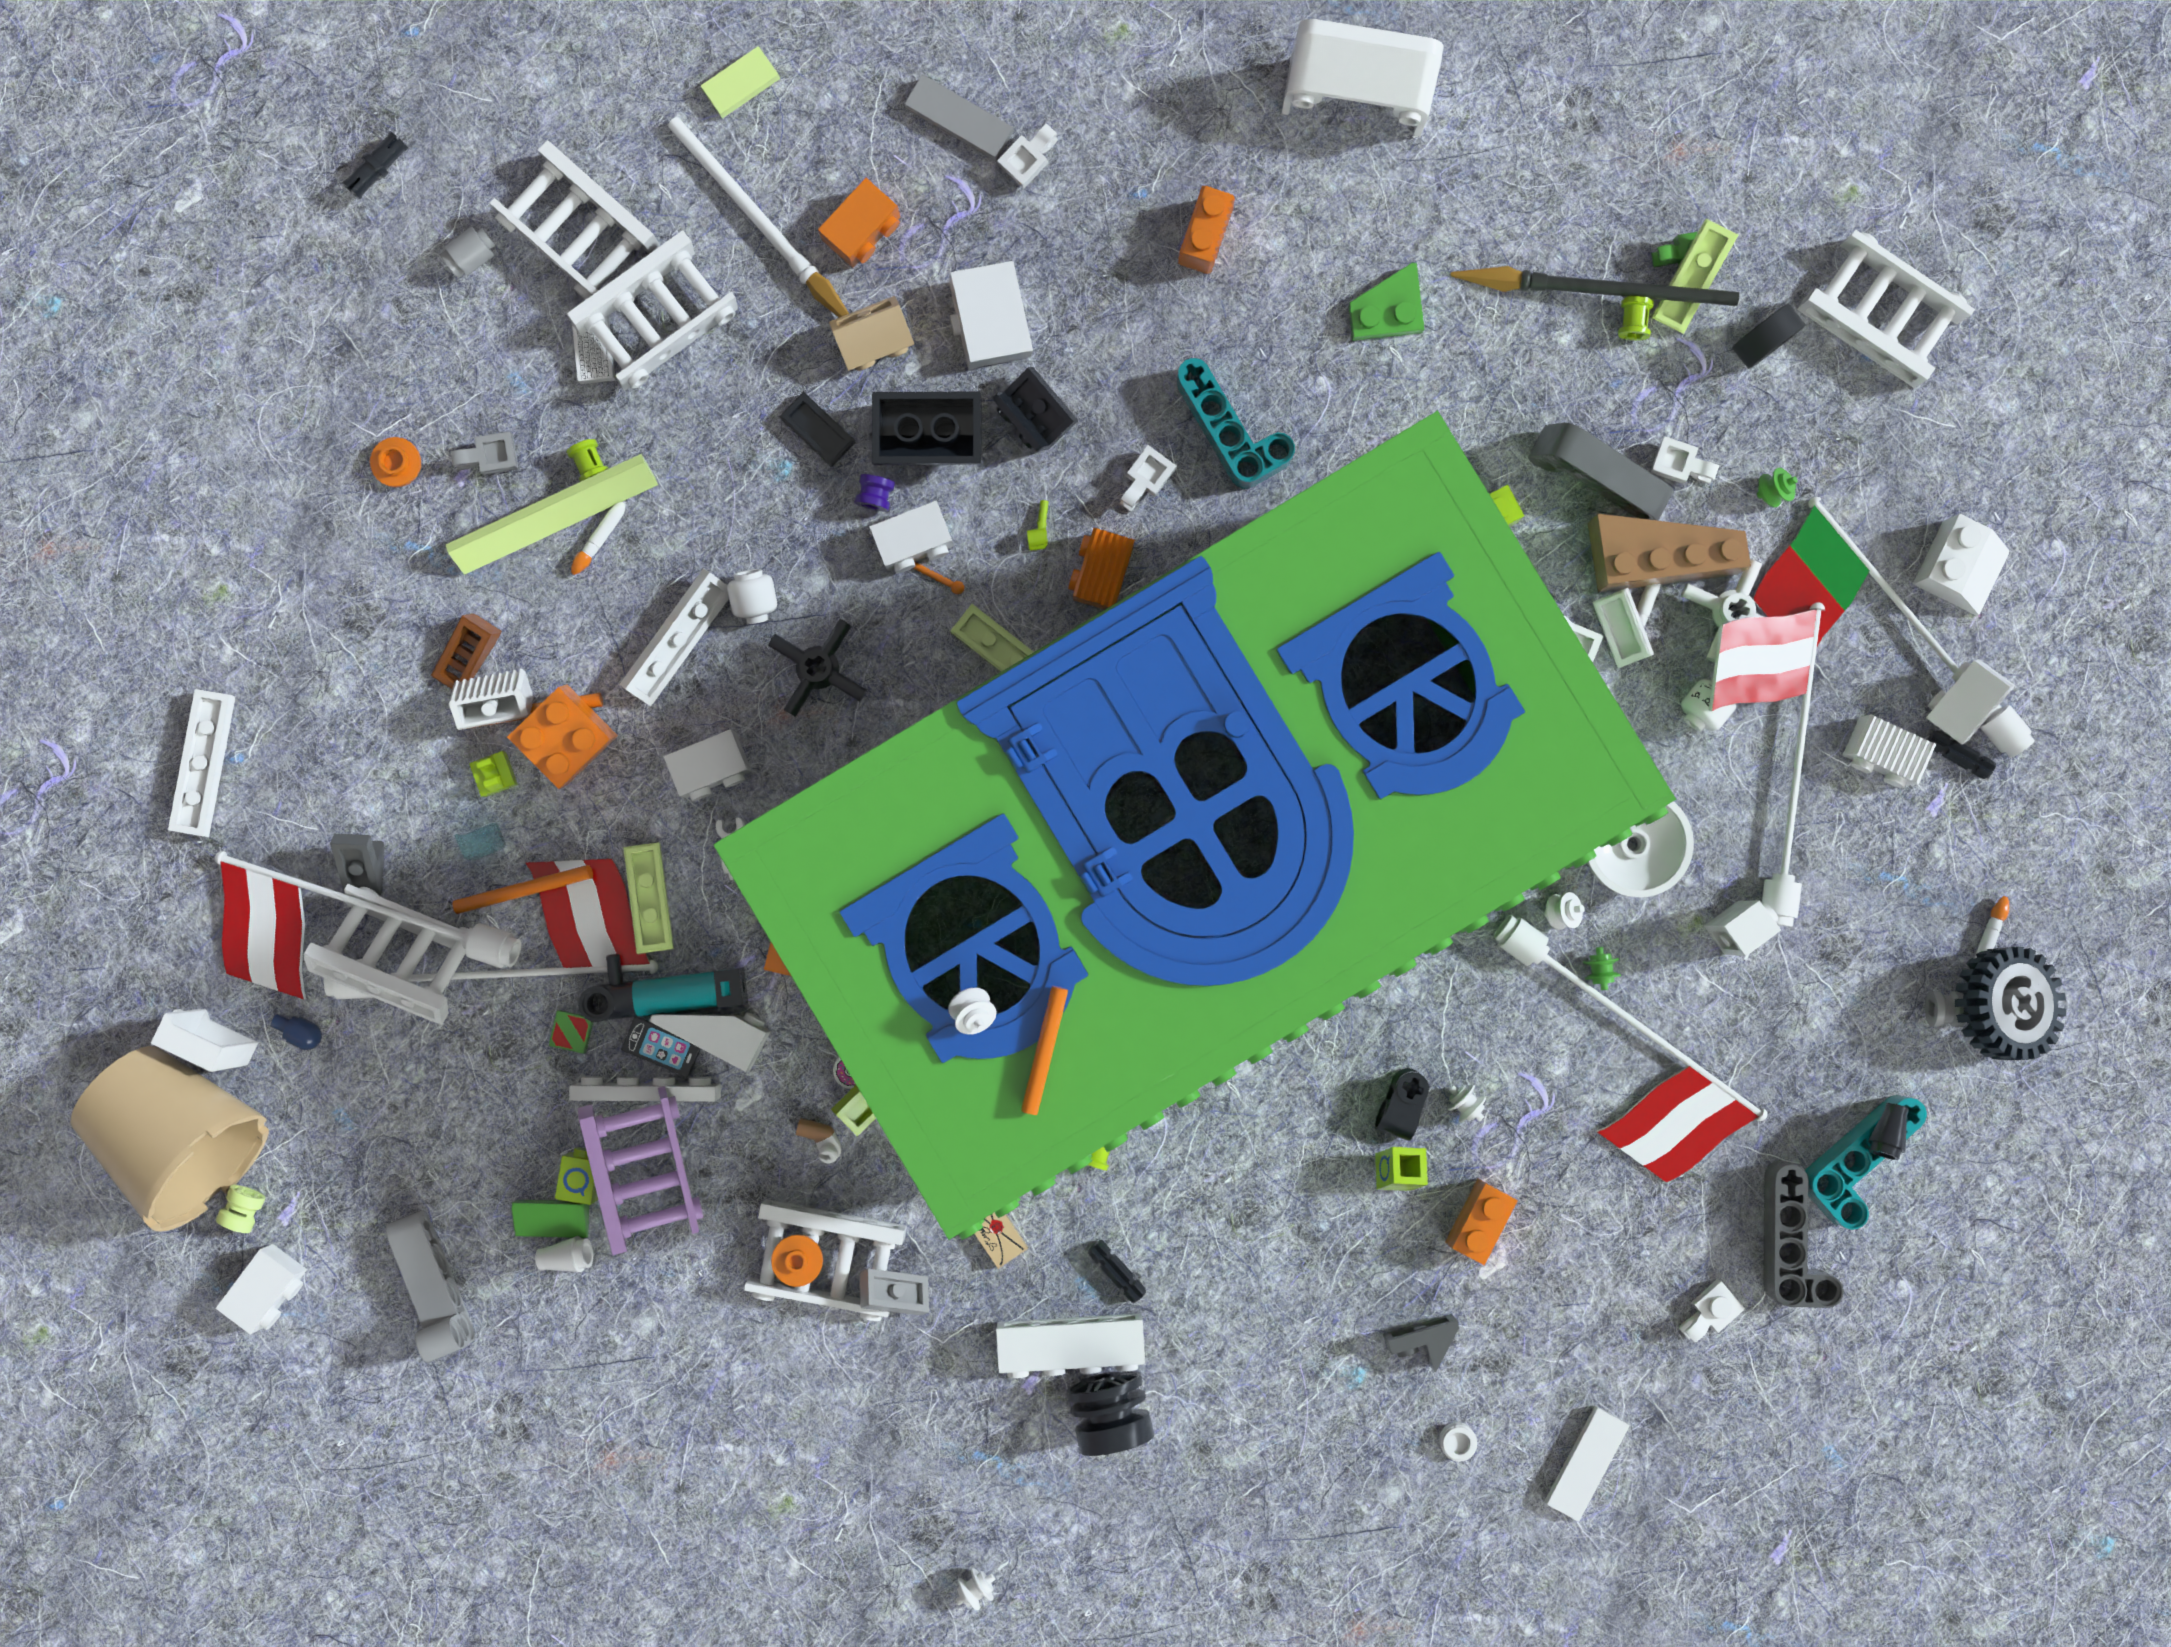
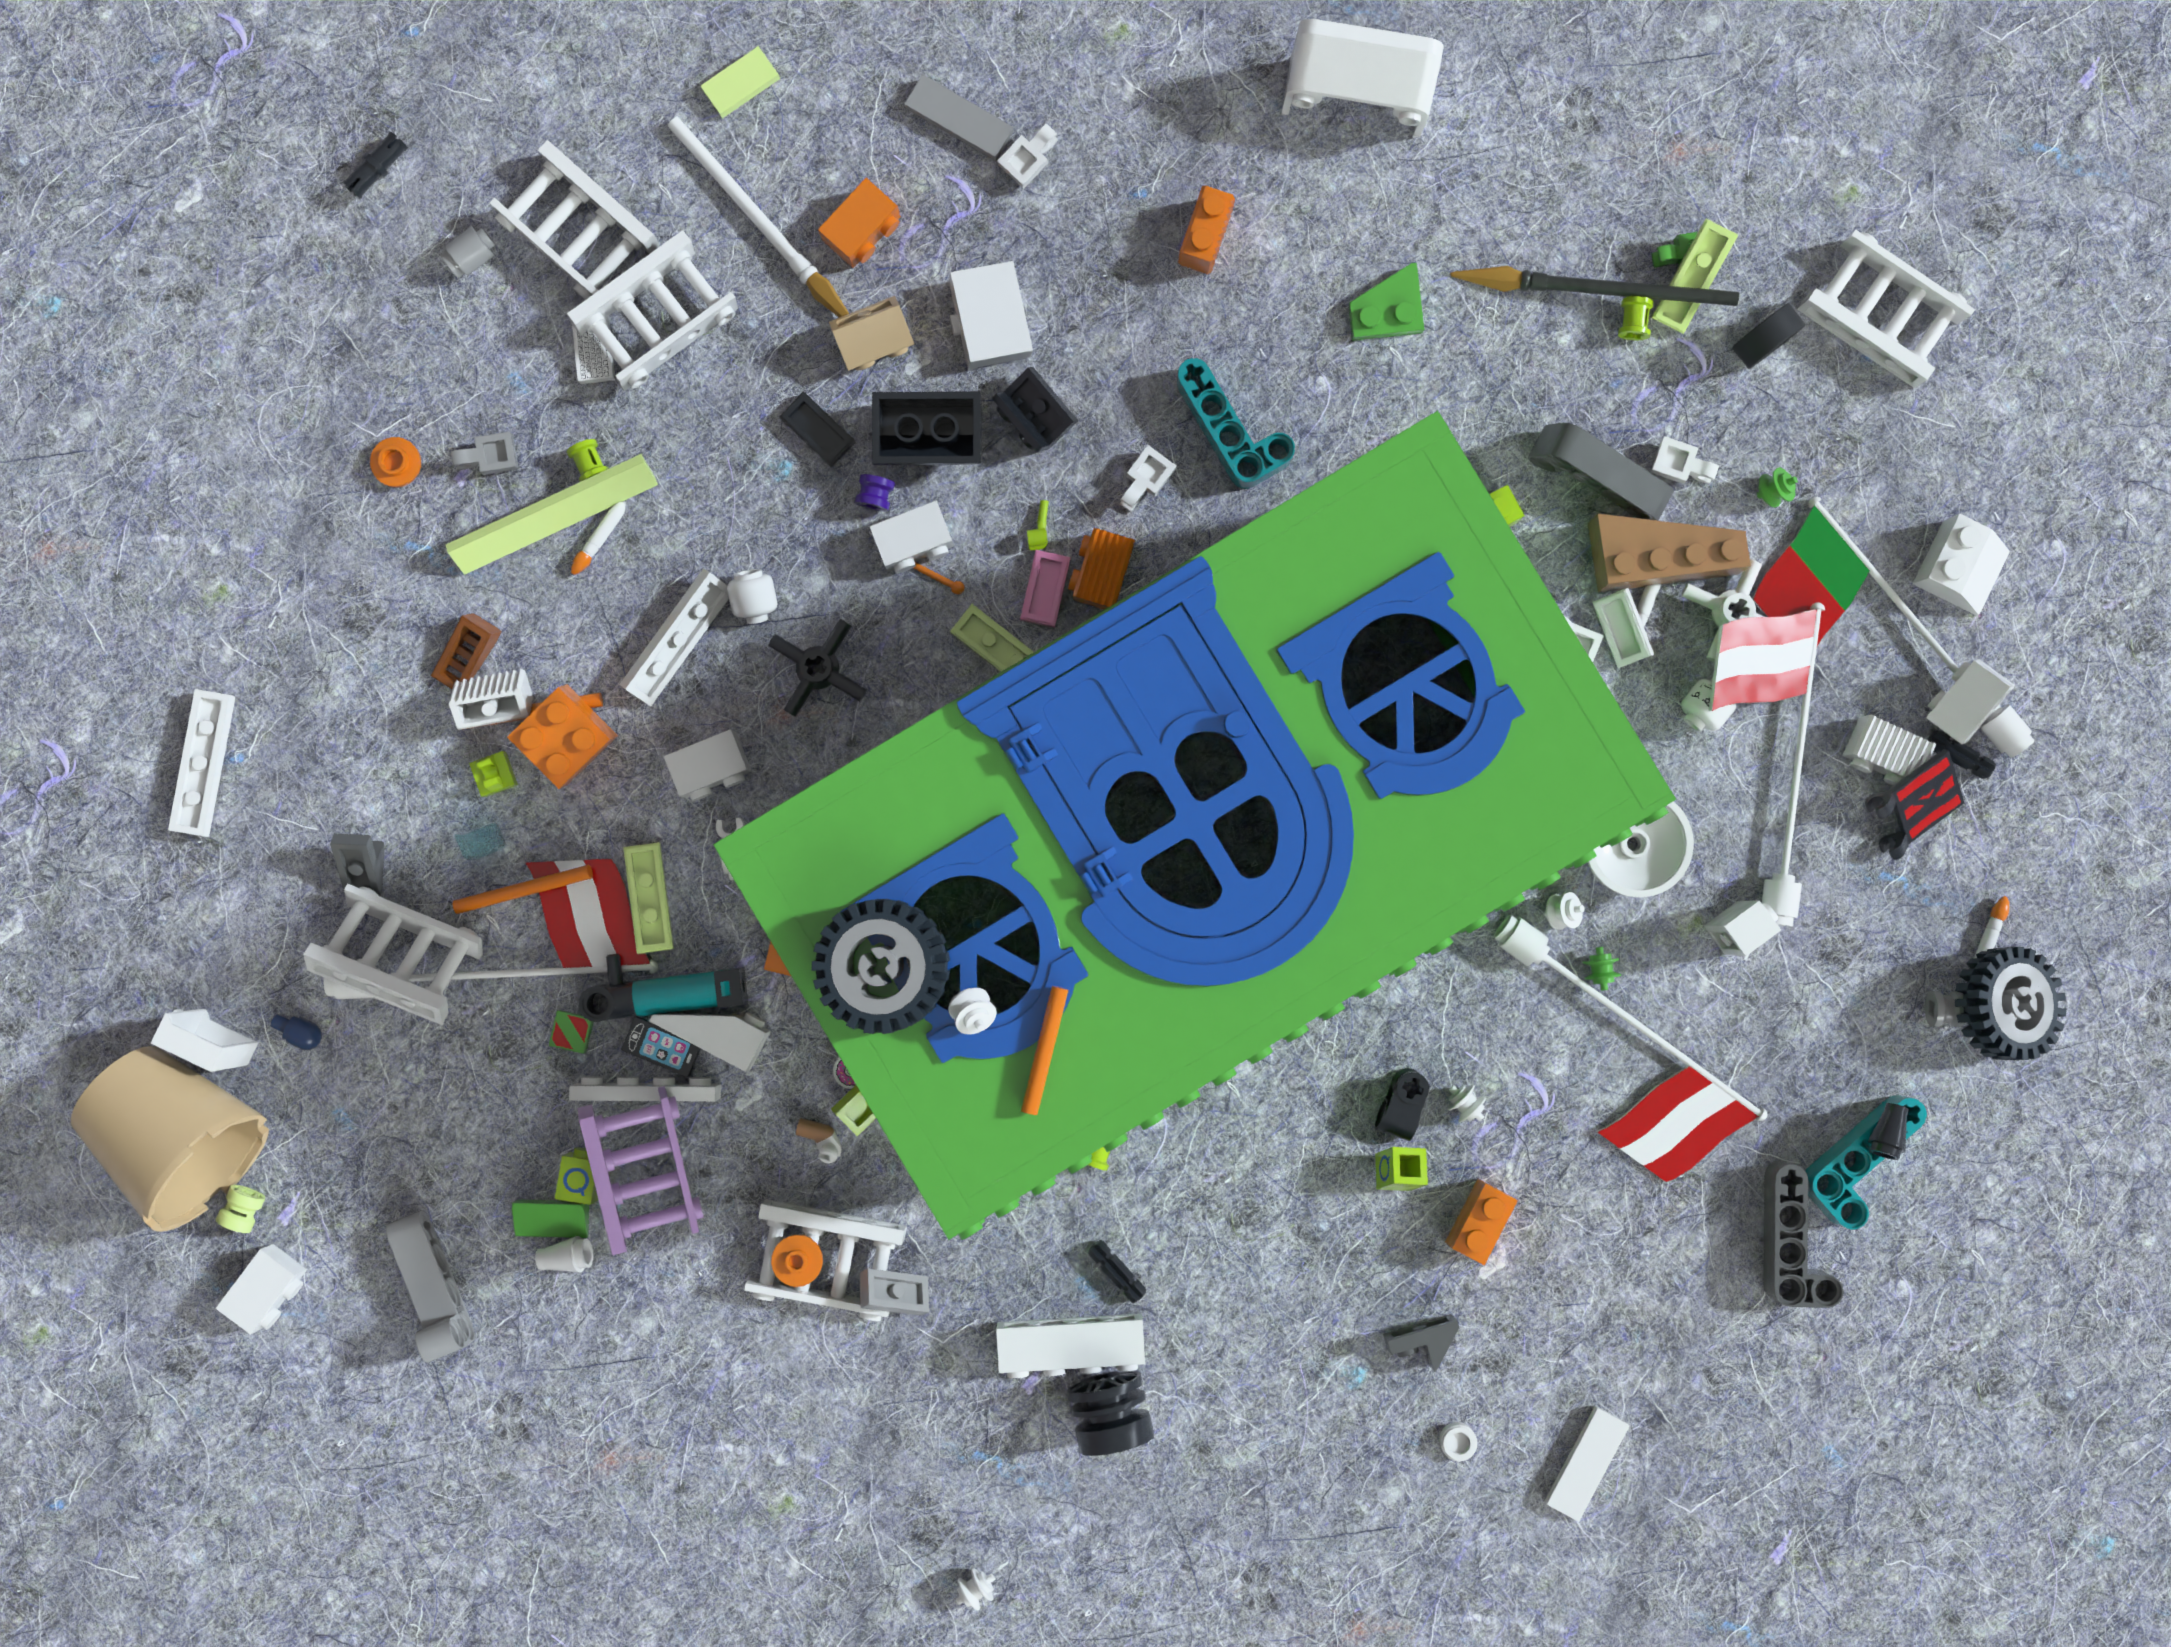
flag [215,851,521,1000] -> none
tan tile [975,1212,1028,1269] -> none
white plate [1679,1279,1745,1342] -> none
none -> wheel [812,899,950,1034]
none -> bright pink tile [1020,550,1071,628]
none -> black flag [1865,749,1964,860]

